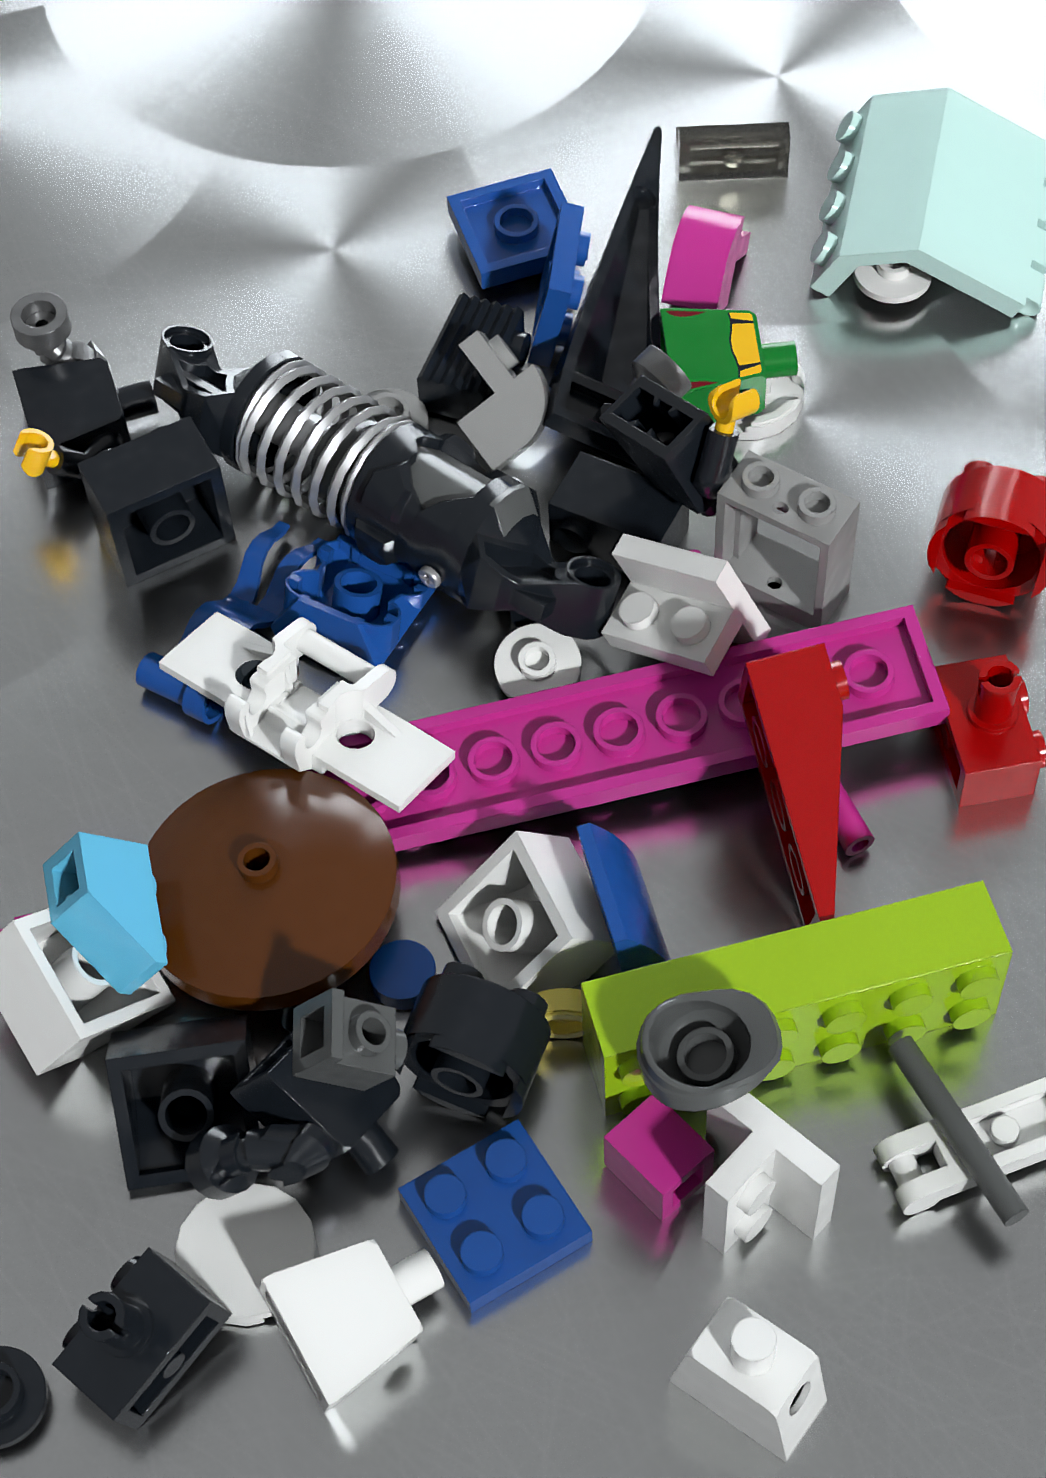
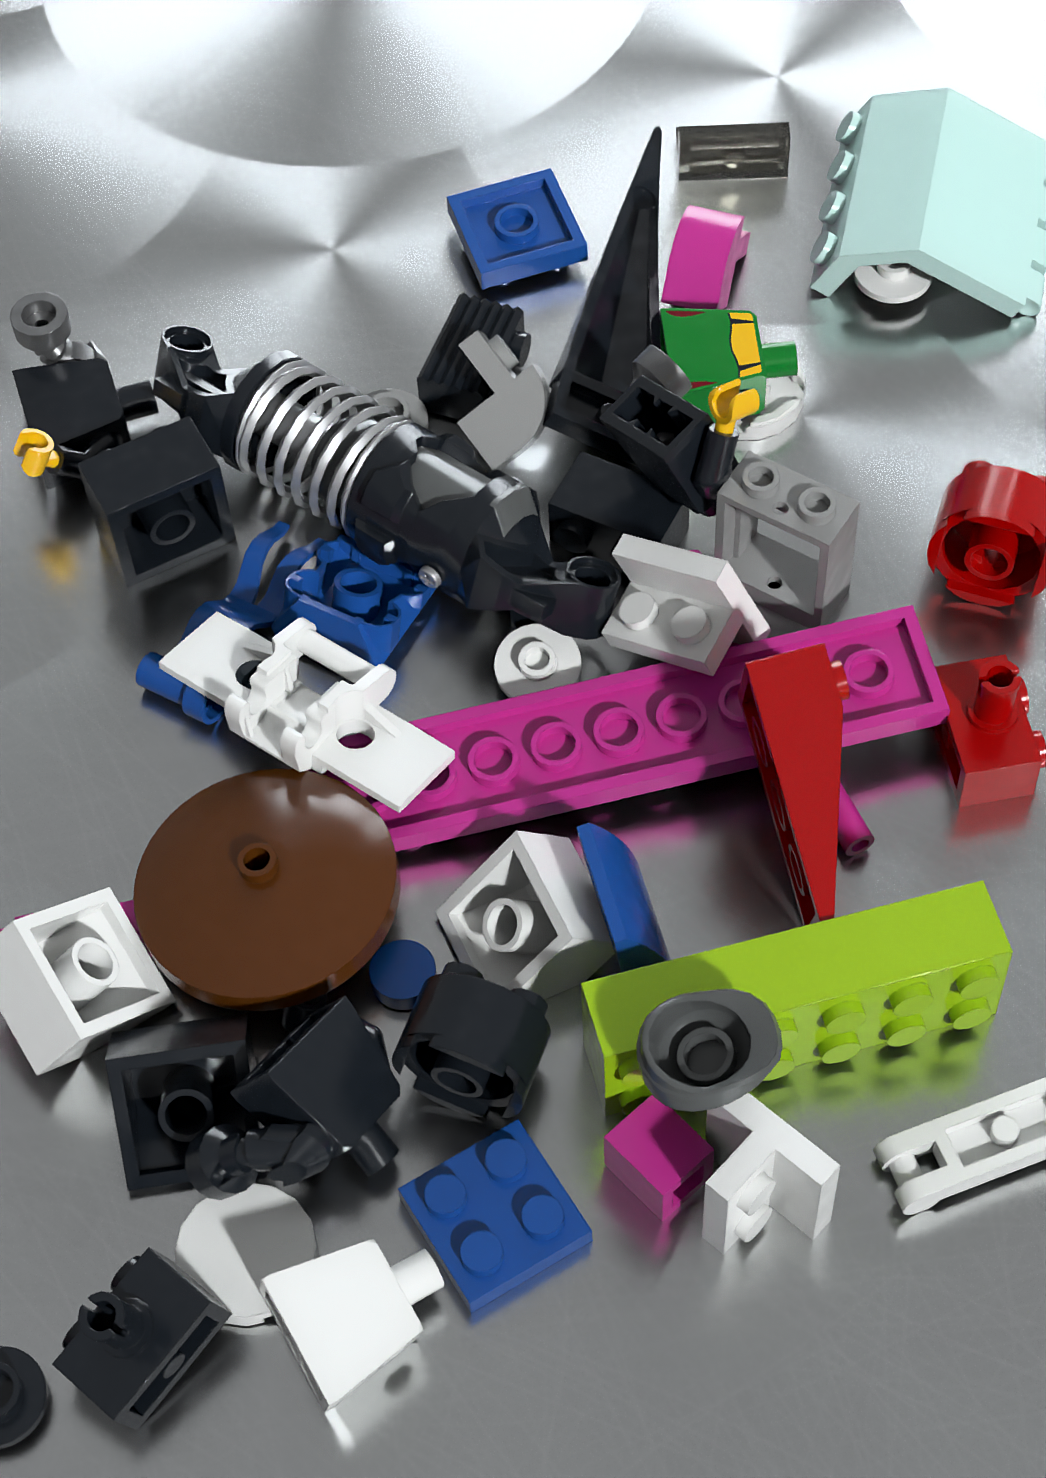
medium azure slope [43,832,168,995] -> none
dark grey brick [292,988,408,1091] -> none
blue plate [527,202,591,368] -> none
light yellow tile [537,988,583,1039] -> none
white torso [670,1296,827,1462] -> none
dark grey bar [888,1036,1029,1227] -> none

